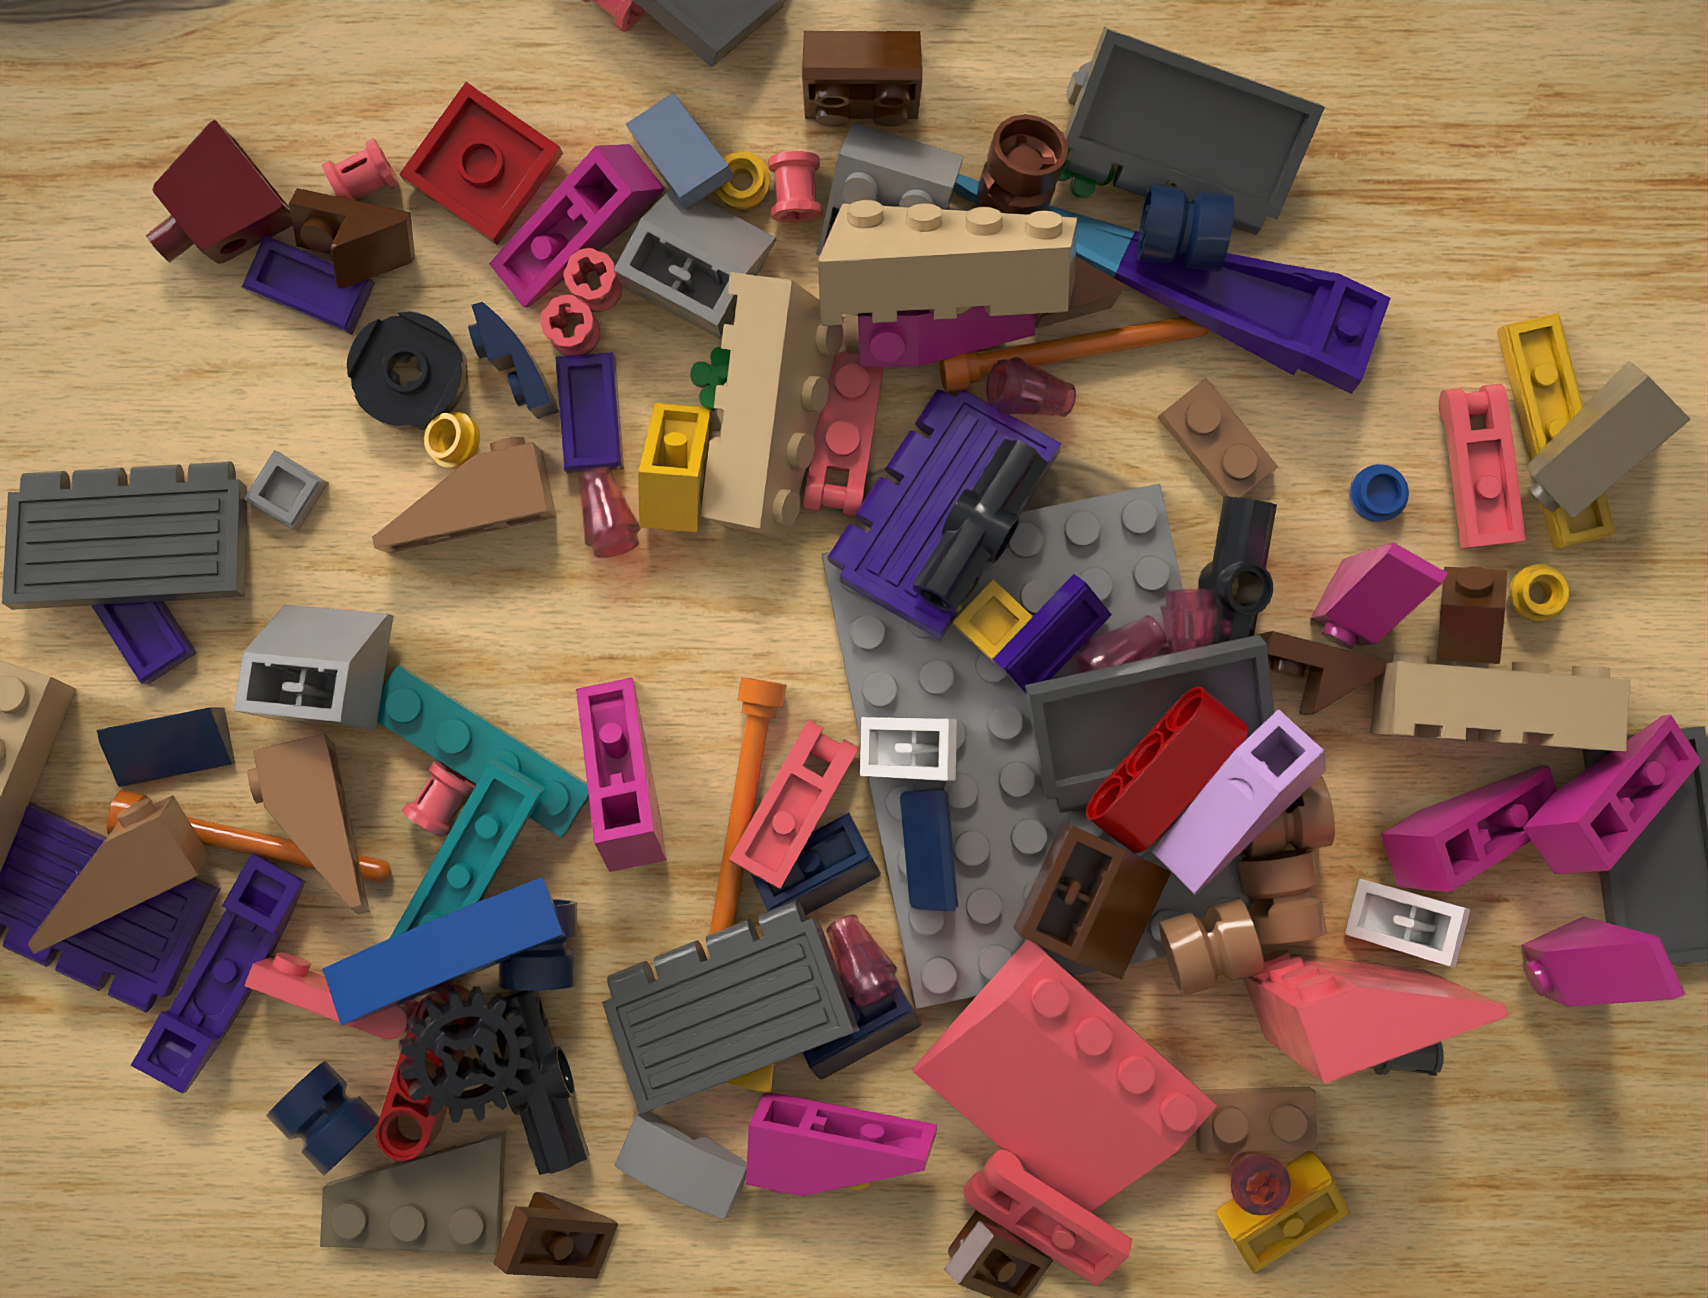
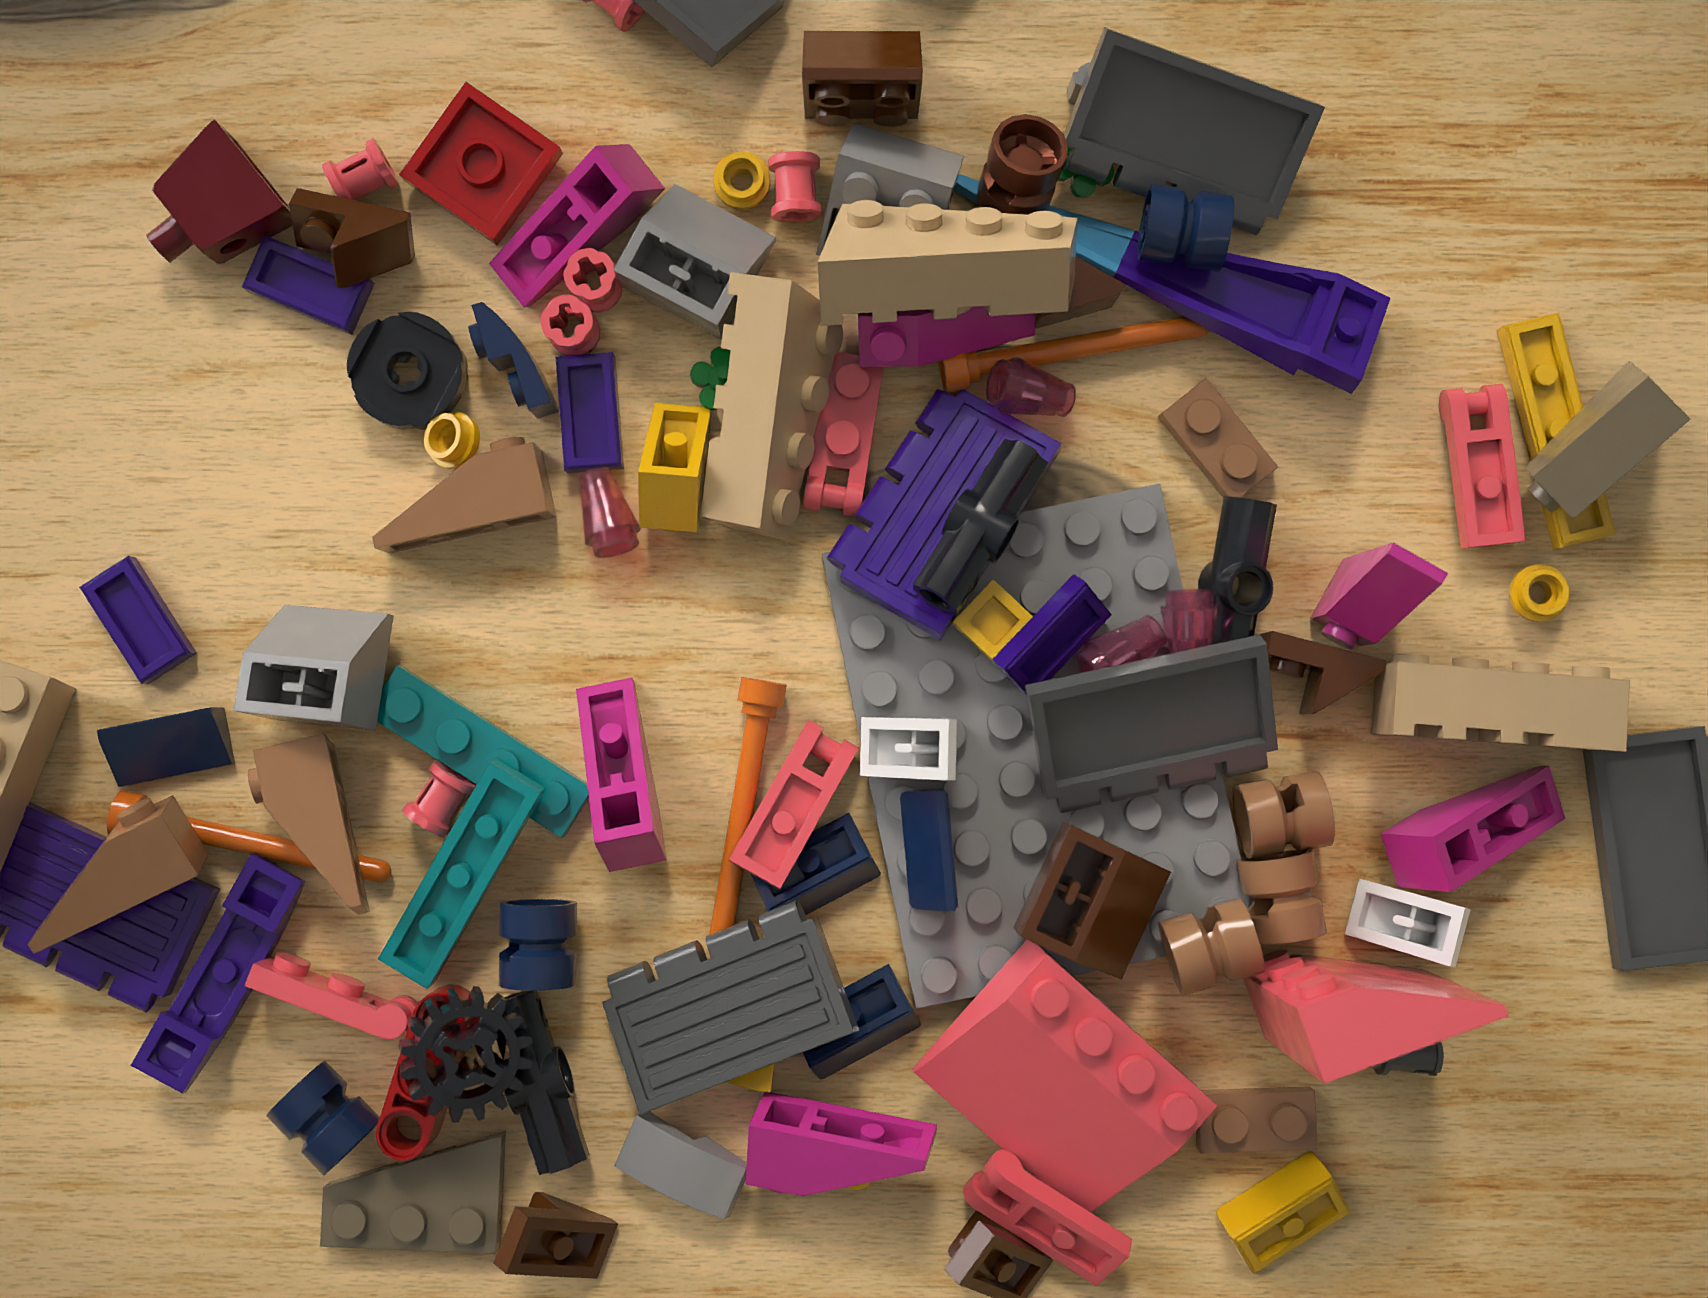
dark grey hinge [2,461,247,610] -> none
light grey tile [244,450,329,531] -> none
blue slope [322,877,565,1026] -> none
sand blue tile [626,93,734,209] -> none
clear pink cone [826,914,898,1006] -> none
red beam [1086,687,1248,854] -> none
lavender slope [1152,709,1325,895] -> none
clear pink cone [1229,1152,1291,1216] -> none
blue plate [1349,464,1409,522] -> none
reddish brown slope [1437,566,1507,664] -> none
dark pink slope [1521,916,1686,1006] -> none
dark pink slope [1523,715,1701,874] -> none

